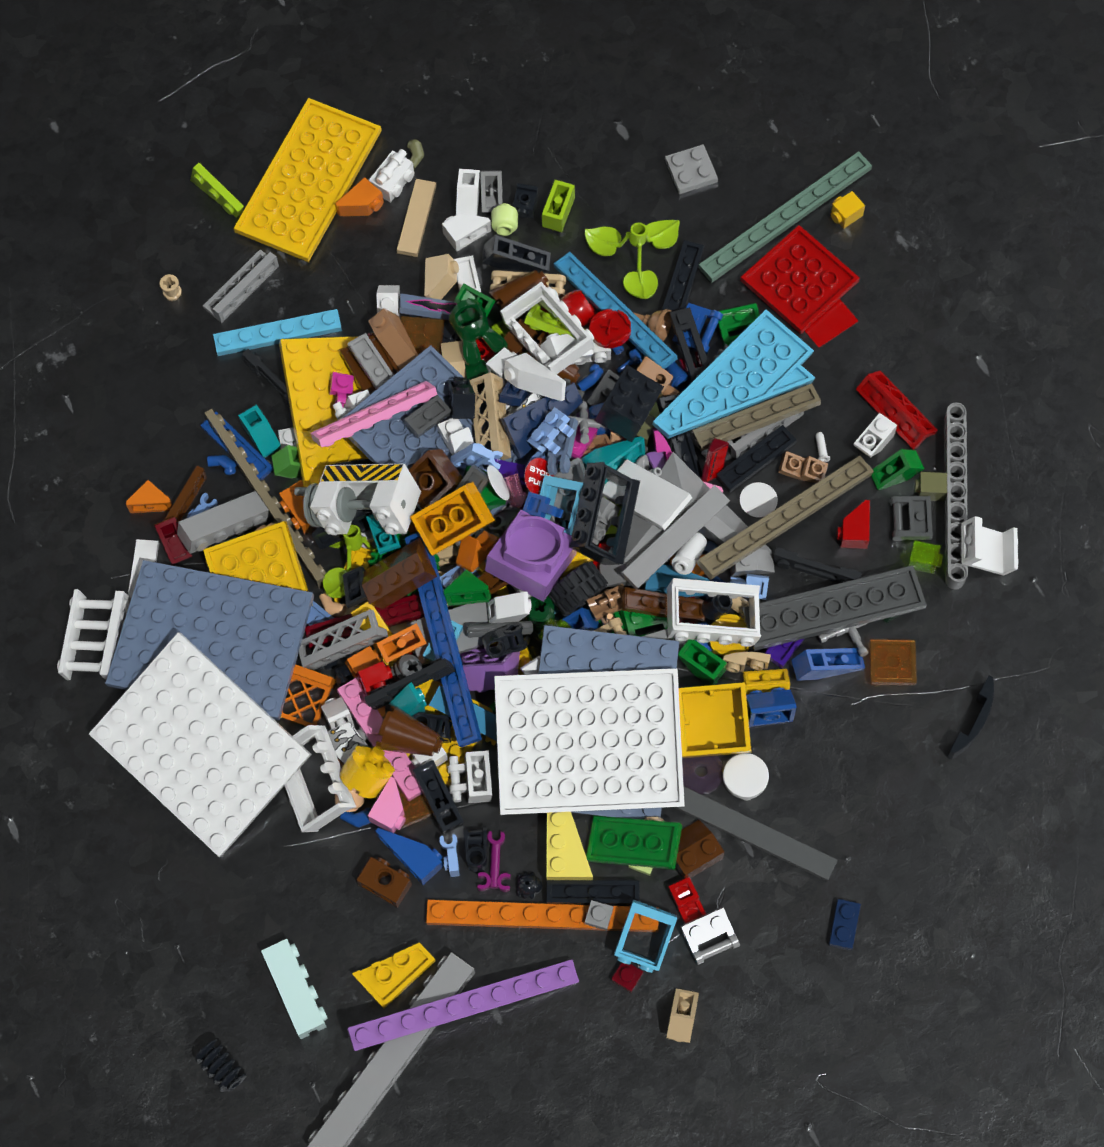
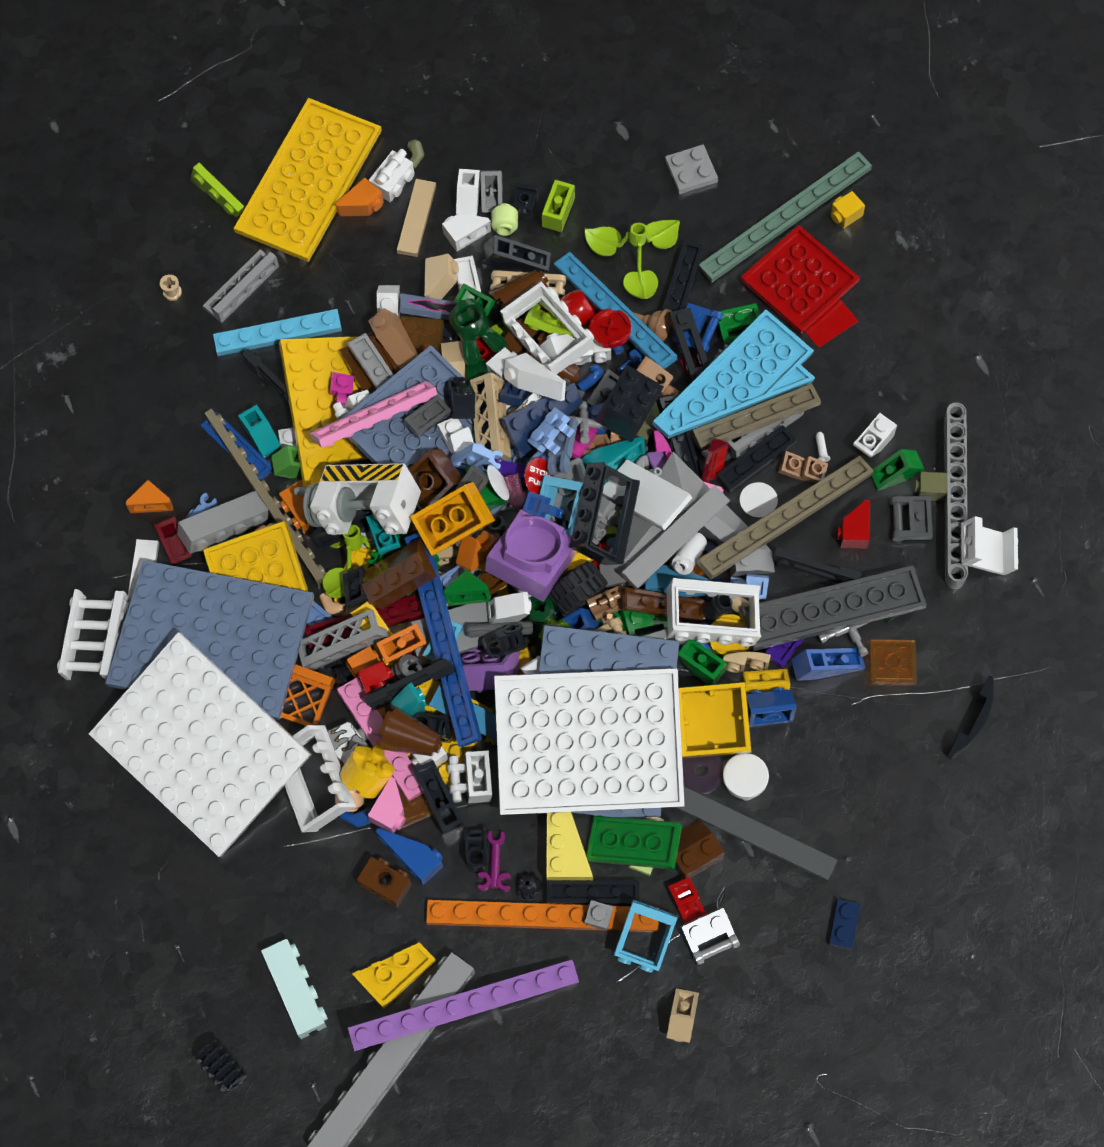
reddish brown tile [165,466,207,523] -> none
blue arm [207,455,236,475] -> none
white slope [321,697,354,729] -> none
light blue plate [440,834,460,877] -> none
dark red plate [611,963,643,993] -> none
blue cone [665,362,691,392] -> none
red fence [856,370,938,449] -> none
clear neon green brick [908,541,943,574] -> none

